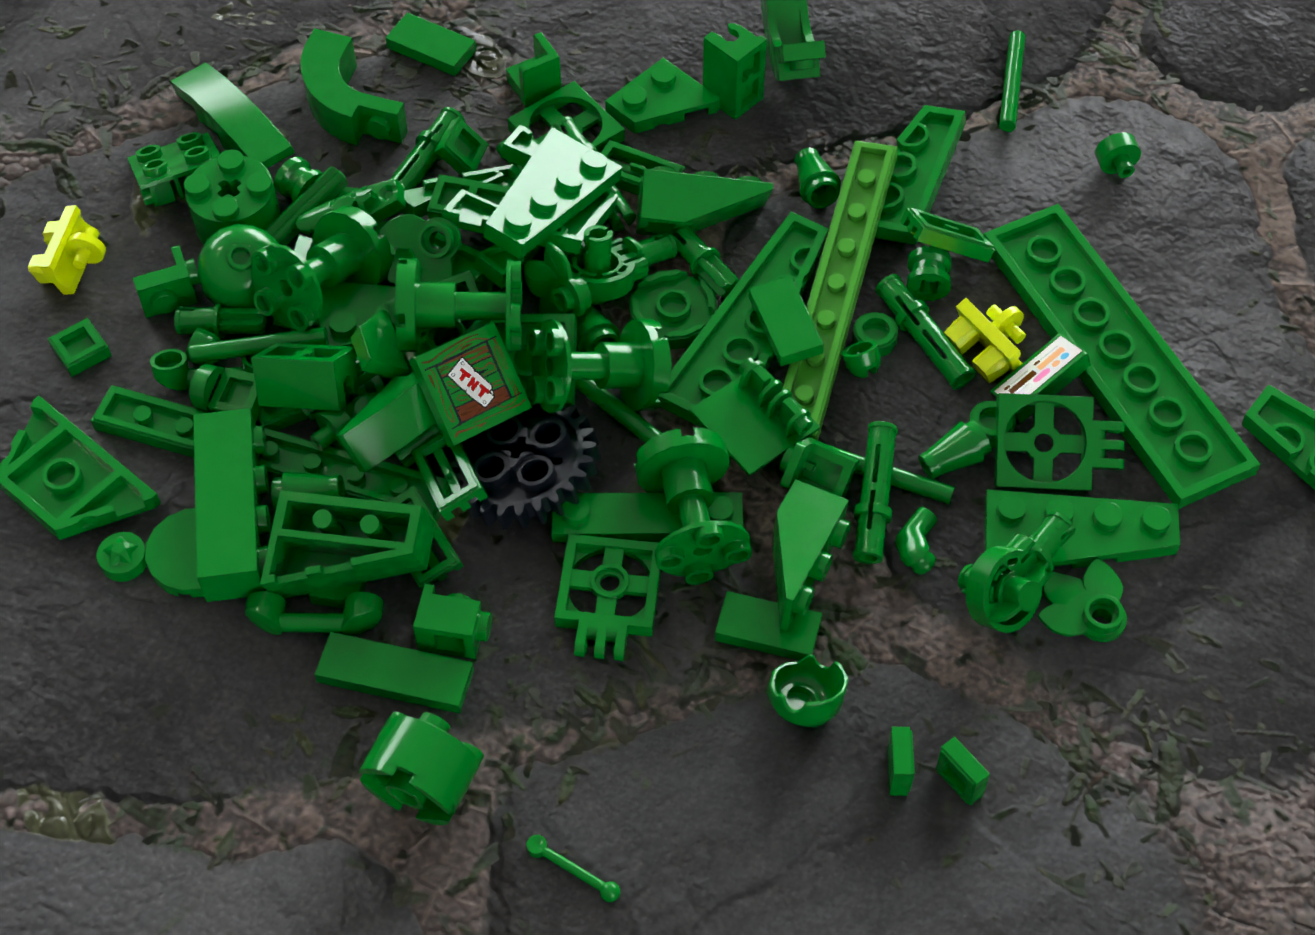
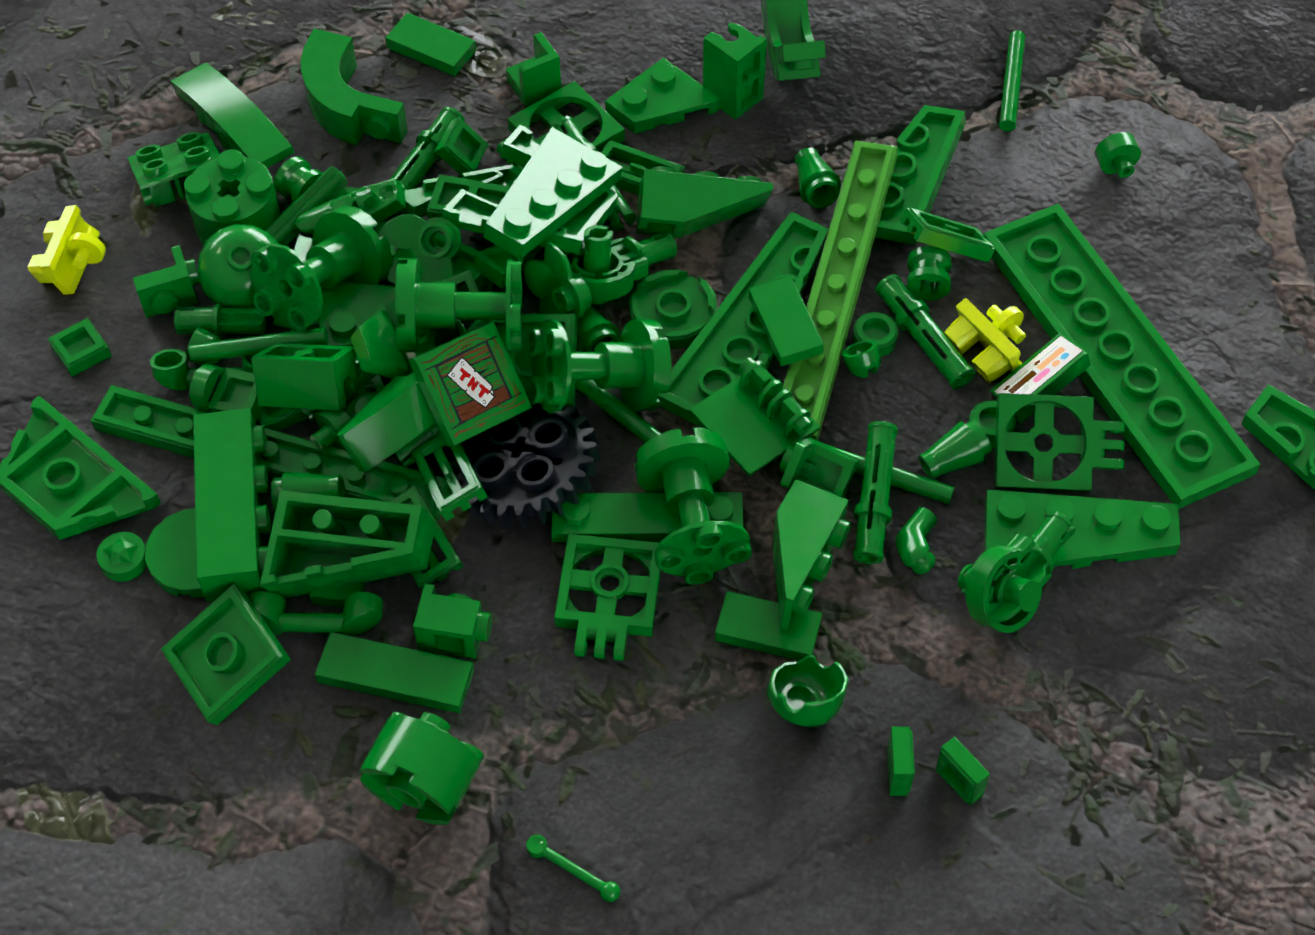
green axle [673,226,739,298] -> none
green plate [1038,558,1127,642] -> none
none -> green tile [161,584,291,725]

